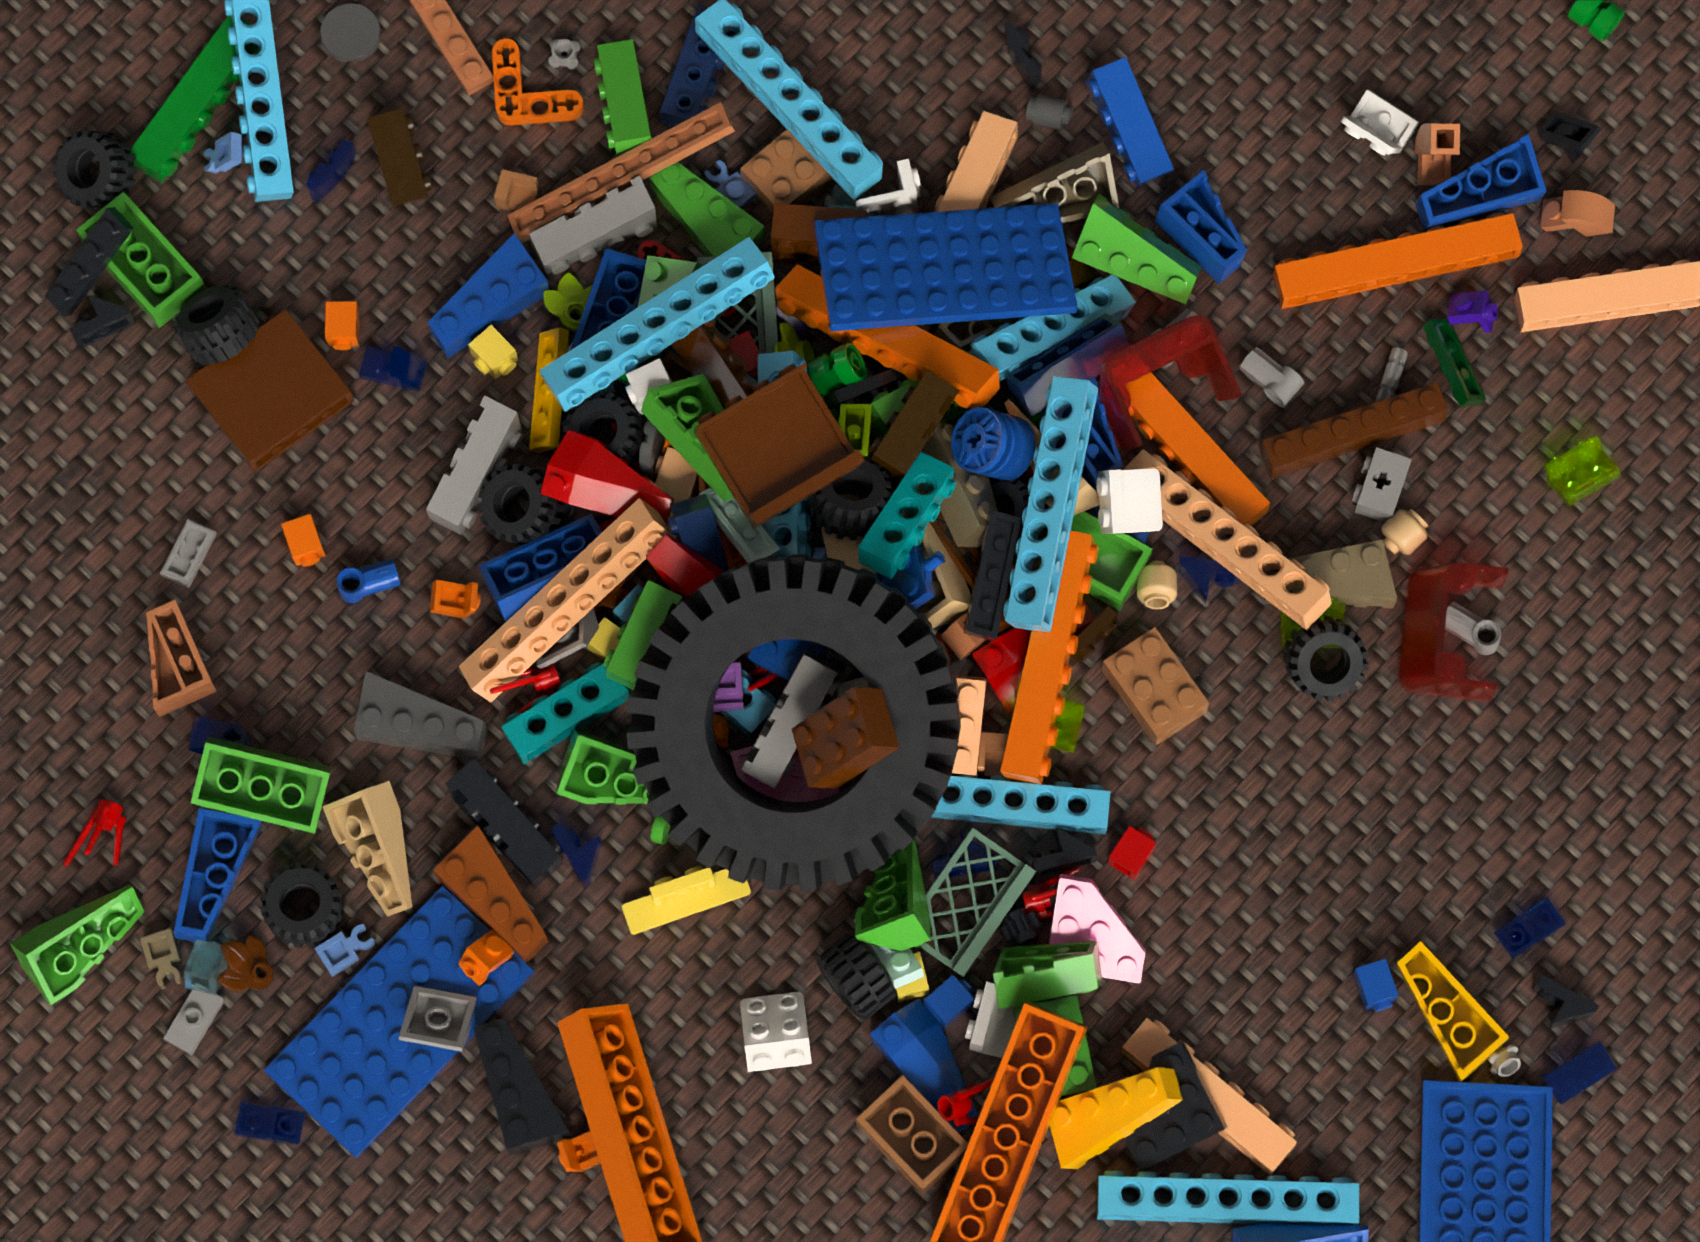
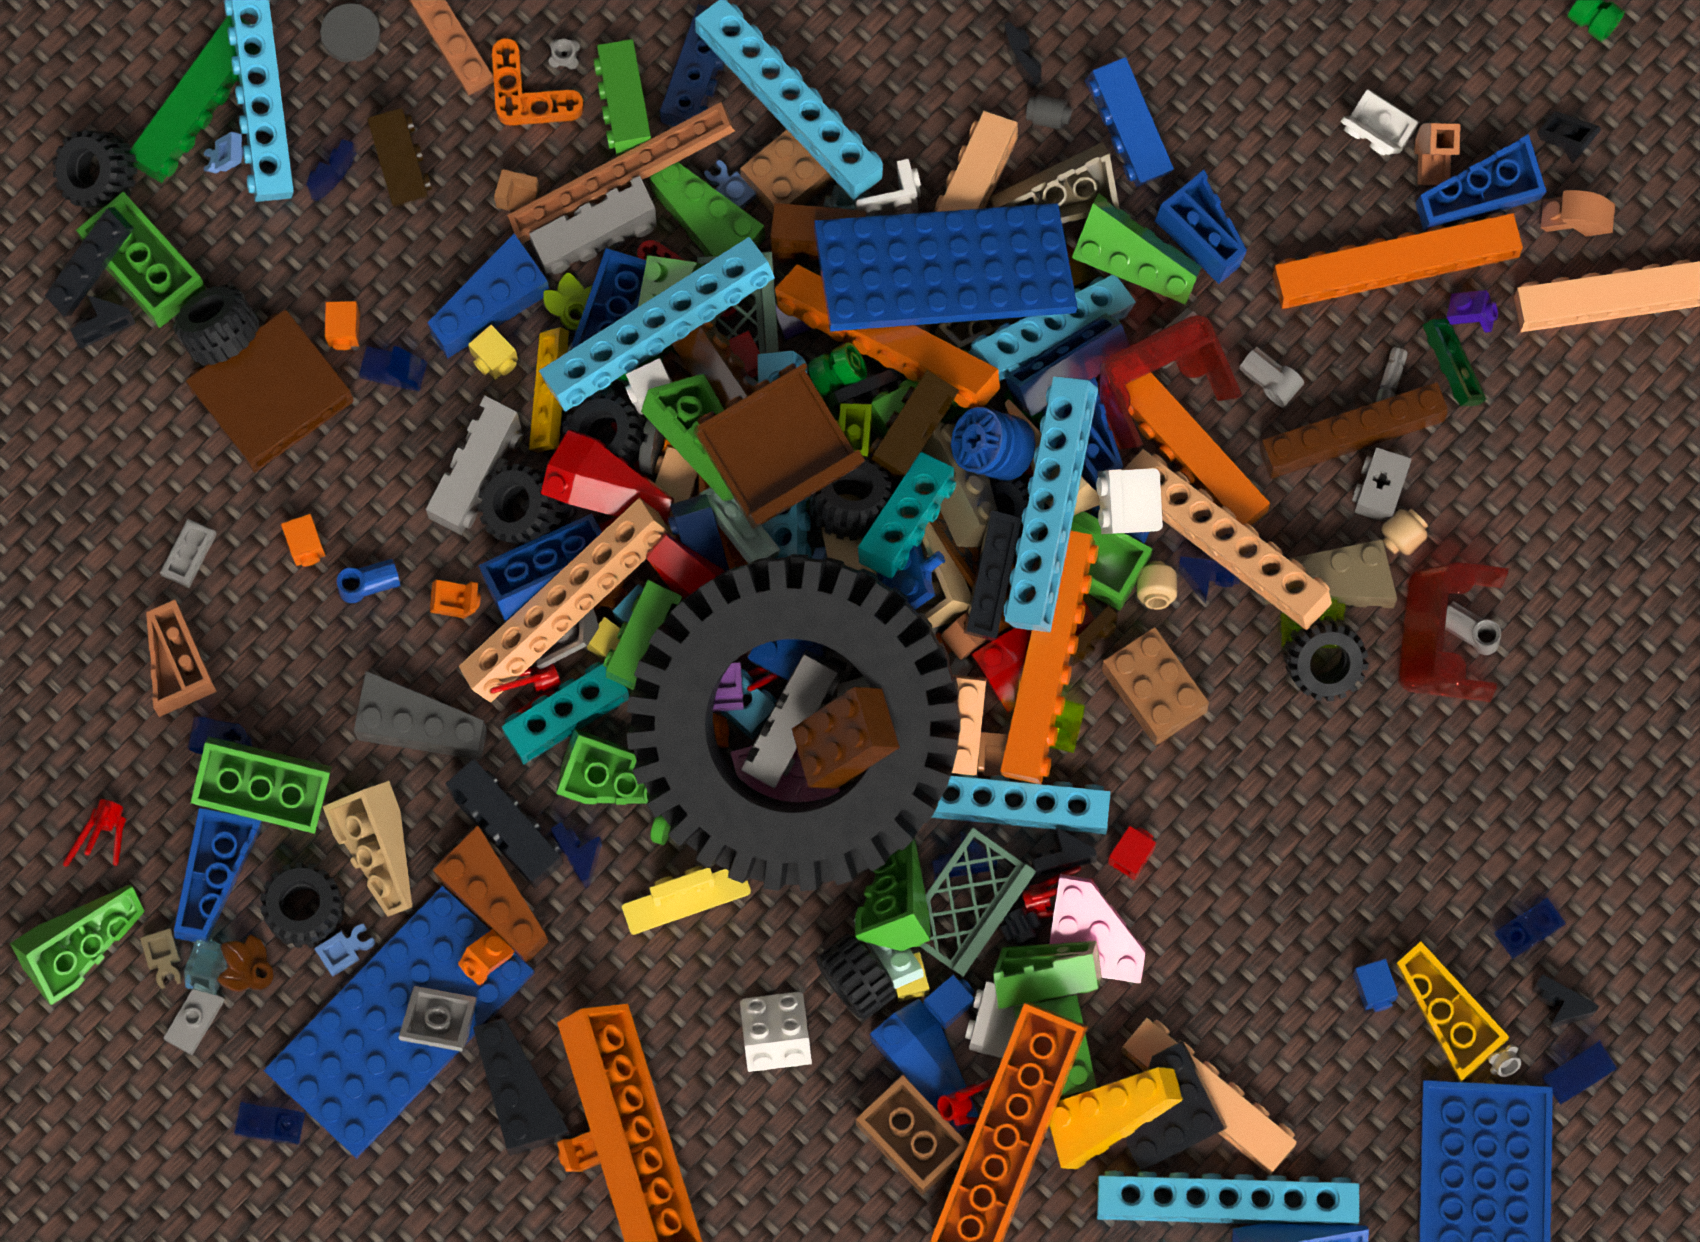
lime plate [774,322,815,368] -> none
clear neon green bracket [1545,435,1621,507] -> none

